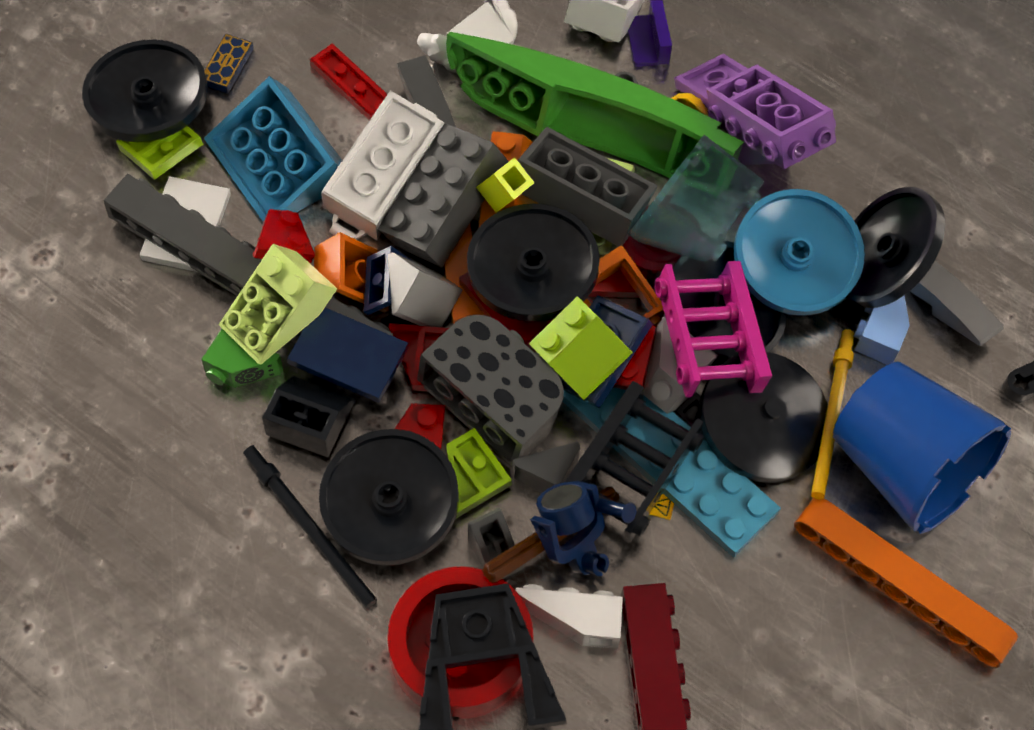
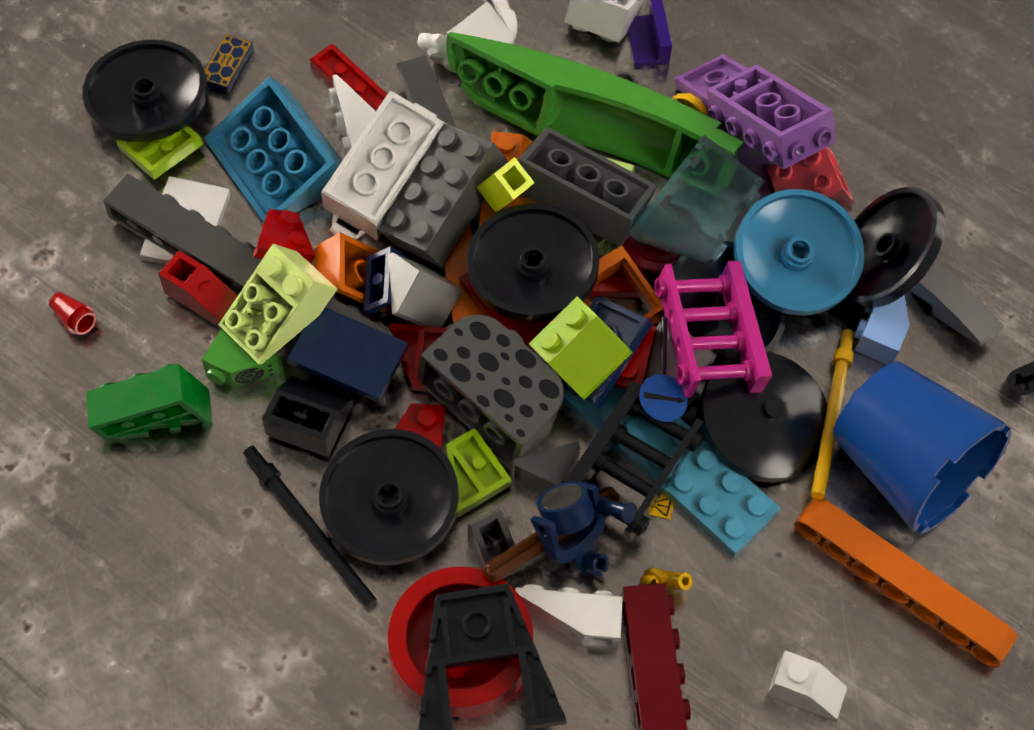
none -> red cone [49,292,96,335]
none -> green wedge [86,364,213,440]
none -> red slope [158,250,238,329]
none -> white slope [329,74,376,156]
none -> blue piece [638,316,688,423]
none -> yellow arm [640,567,693,590]
none -> coral bracket [767,147,854,208]
none -> white slope [767,650,847,721]

